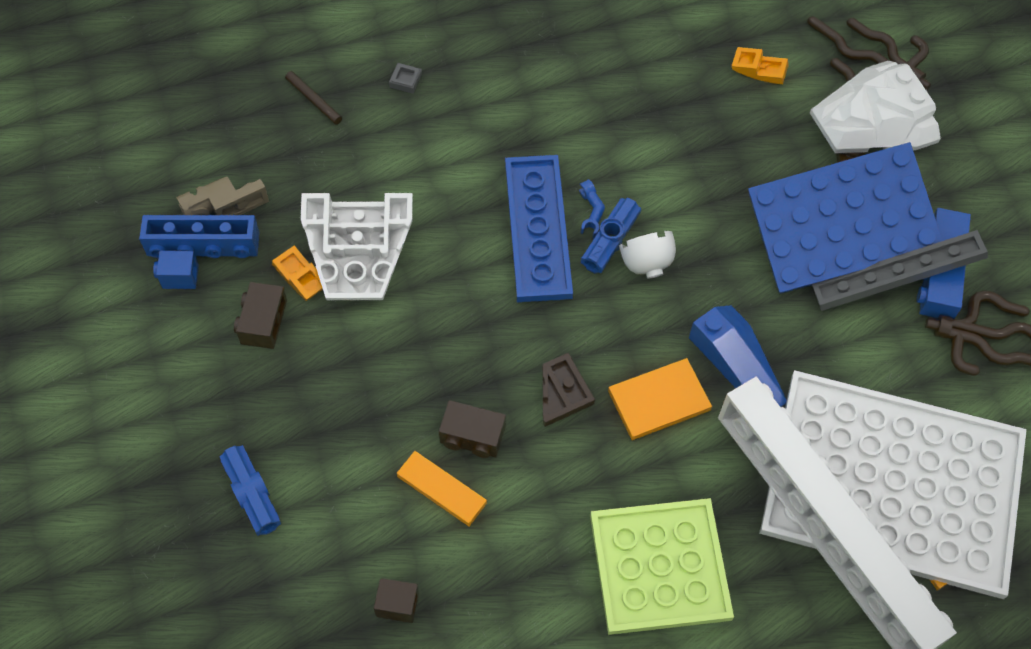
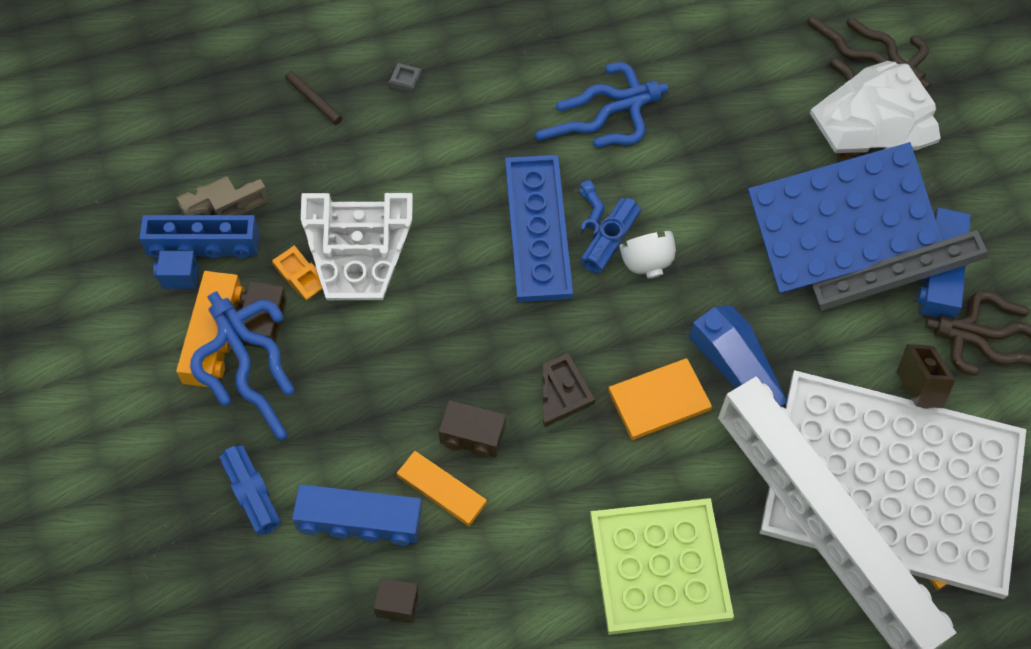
light orange slope [732,47,788,85] -> none
none -> light orange brick [176,271,245,387]
none -> blue plant [190,291,294,441]
none -> blue brick [292,484,422,546]
none -> blue plant [535,62,669,148]
none -> dark brown brick [897,344,955,409]

